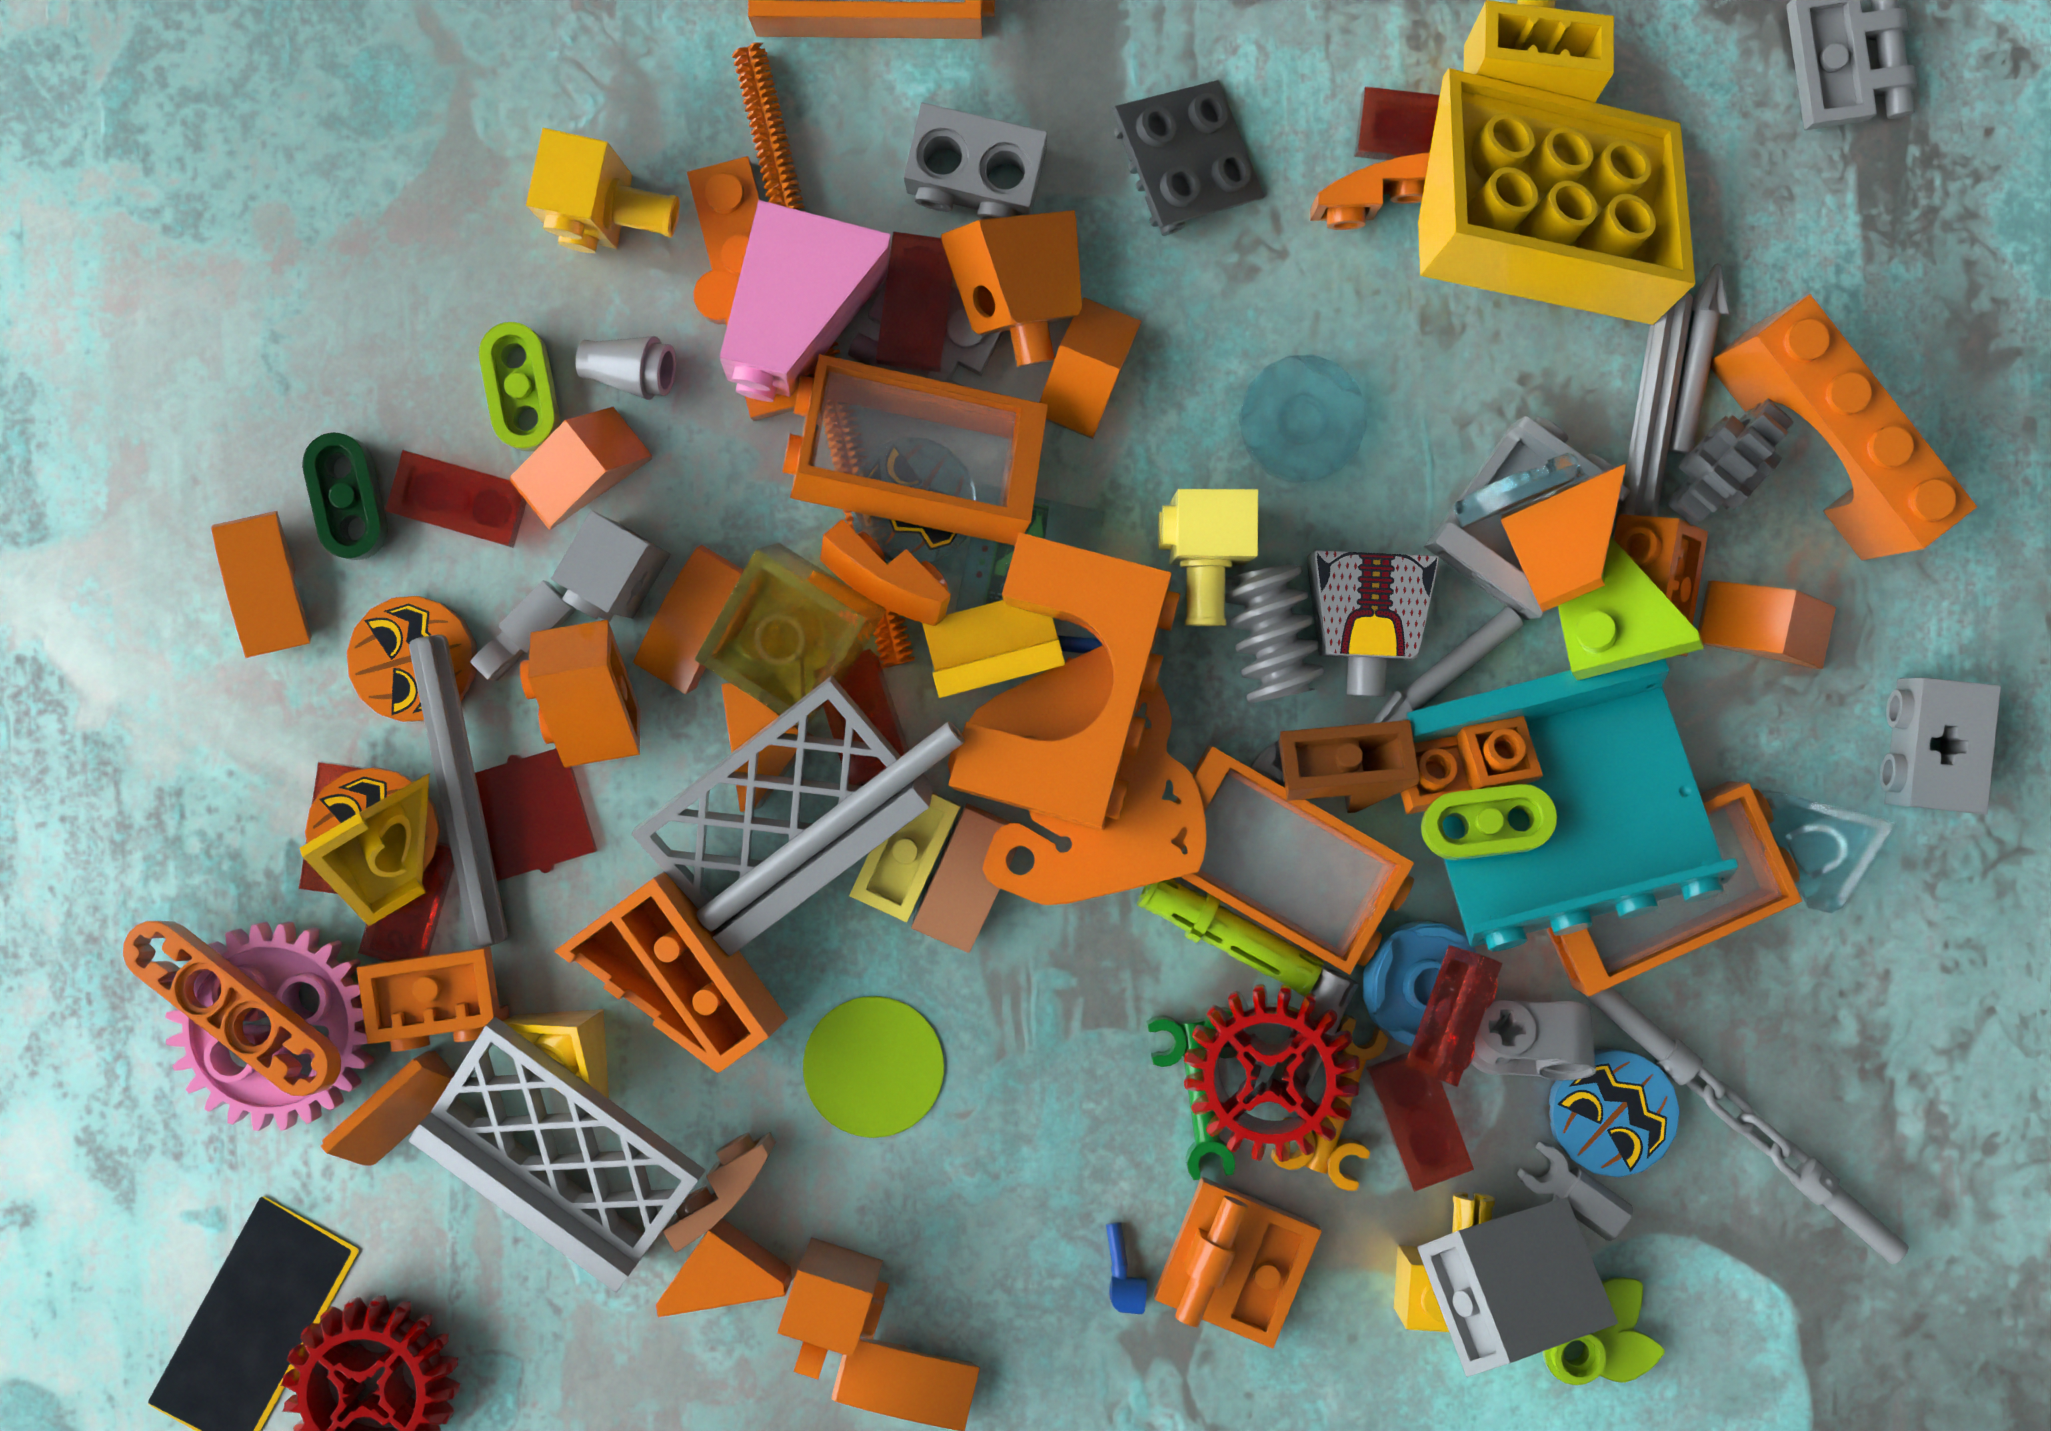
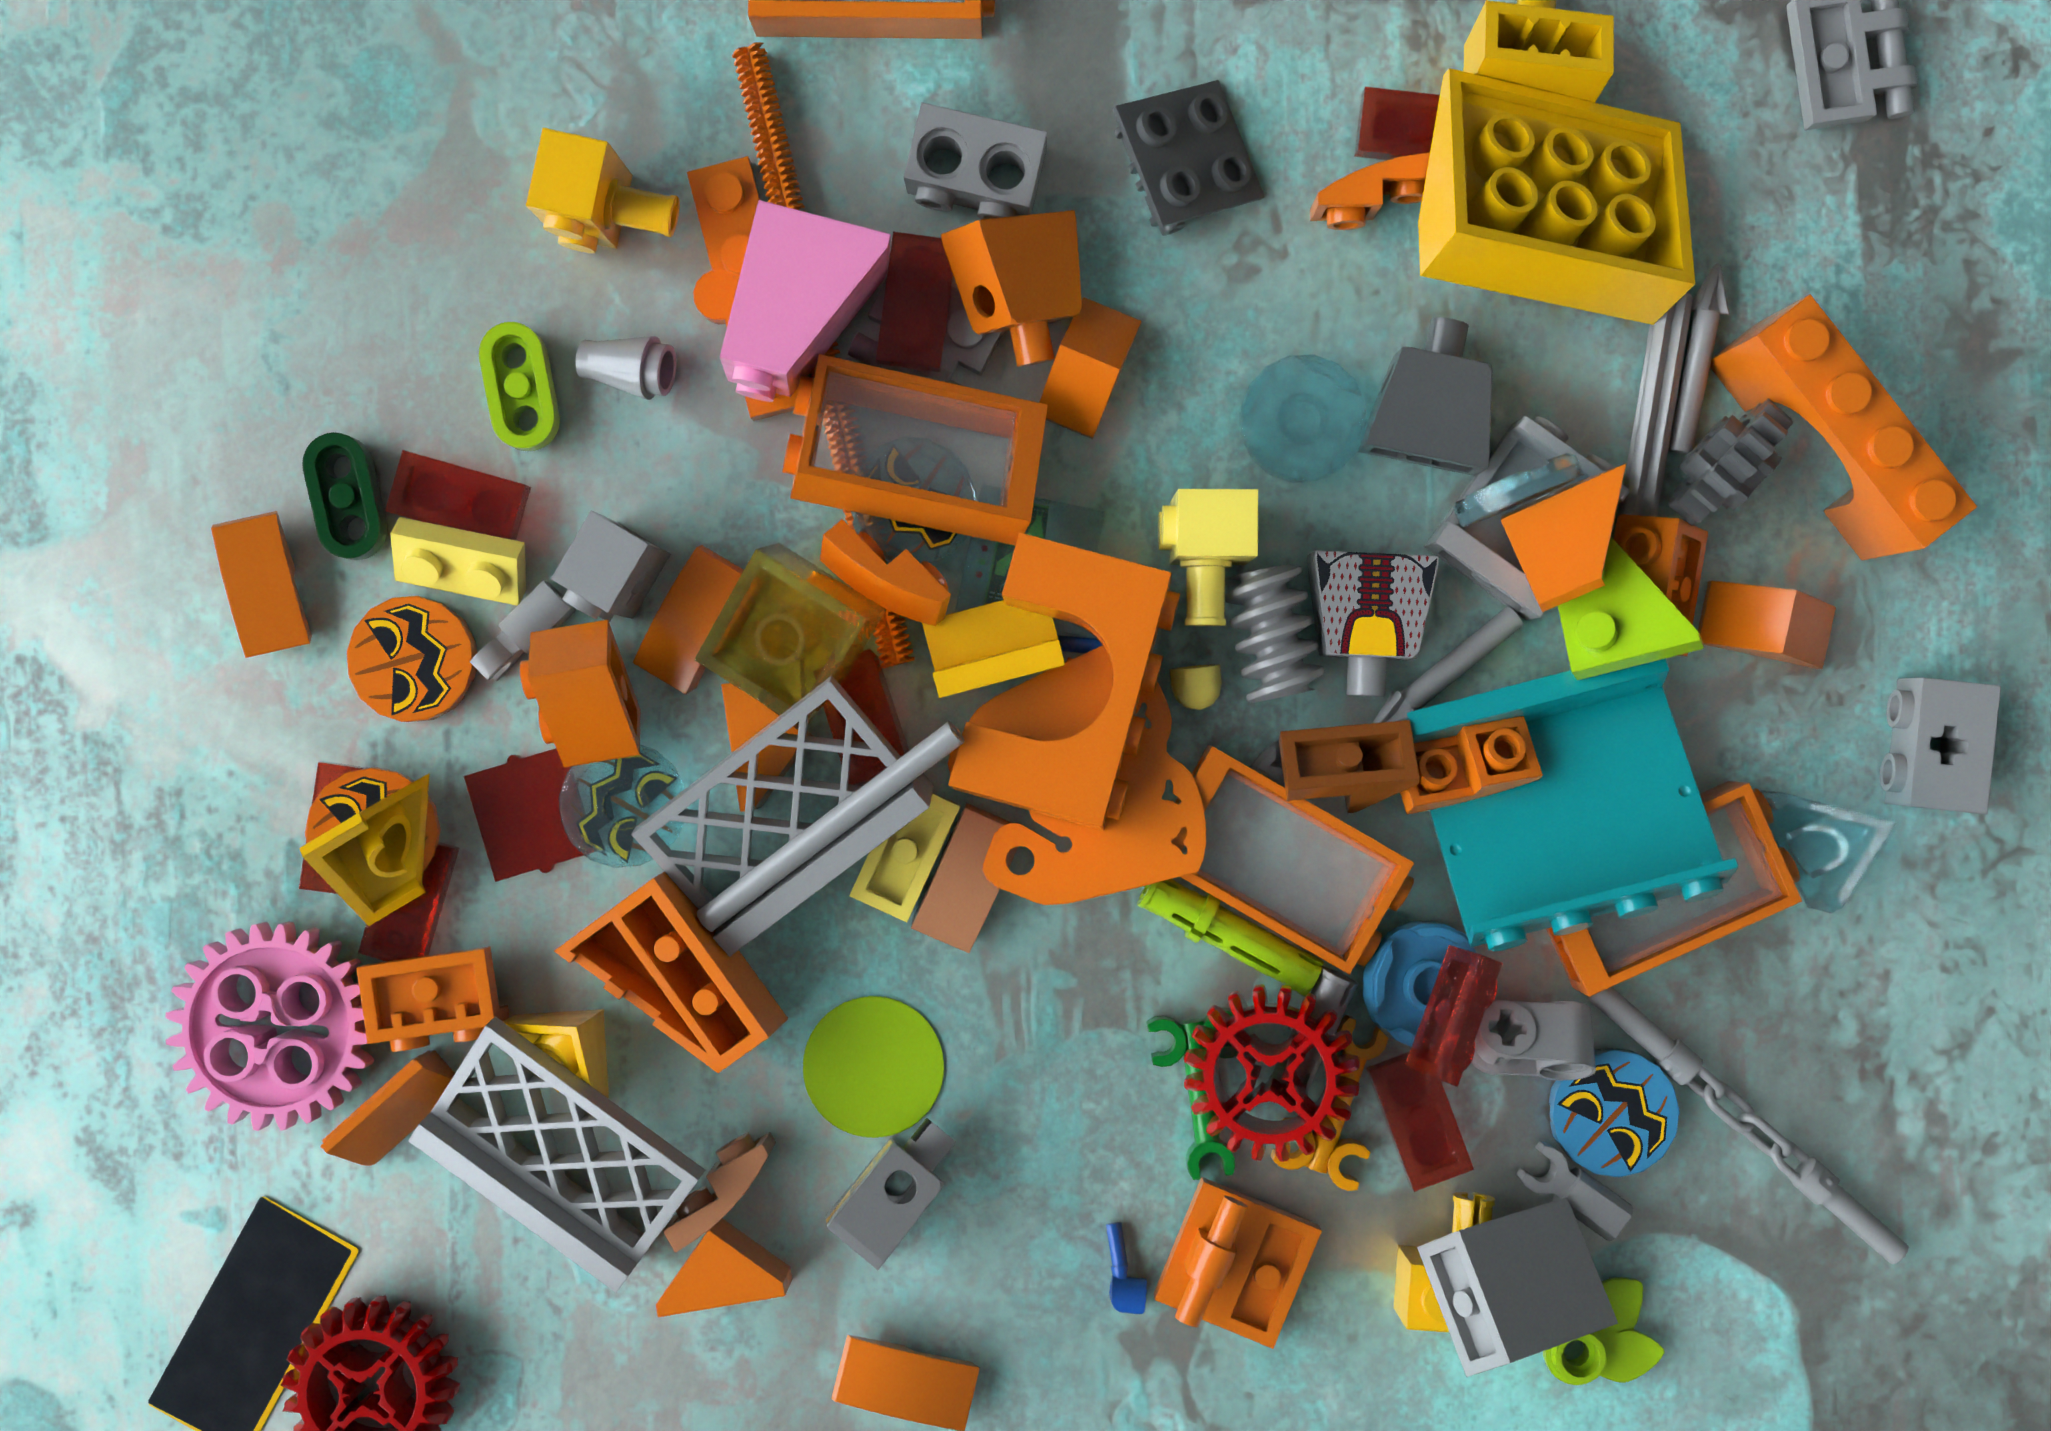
orange beam [123,921,341,1096] -> none
light grey axle [409,634,508,947] -> none
slope [510,407,652,530] -> none
orange brick [777,1237,889,1380] -> none
lime plate [1421,784,1557,860] -> none
none -> light yellow plate [390,517,527,606]
none -> clear light blue tile [559,744,688,868]
none -> light grey torso [826,1118,956,1270]
none -> light yellow hinge [1169,664,1222,710]
none -> dark grey torso [1357,317,1492,476]

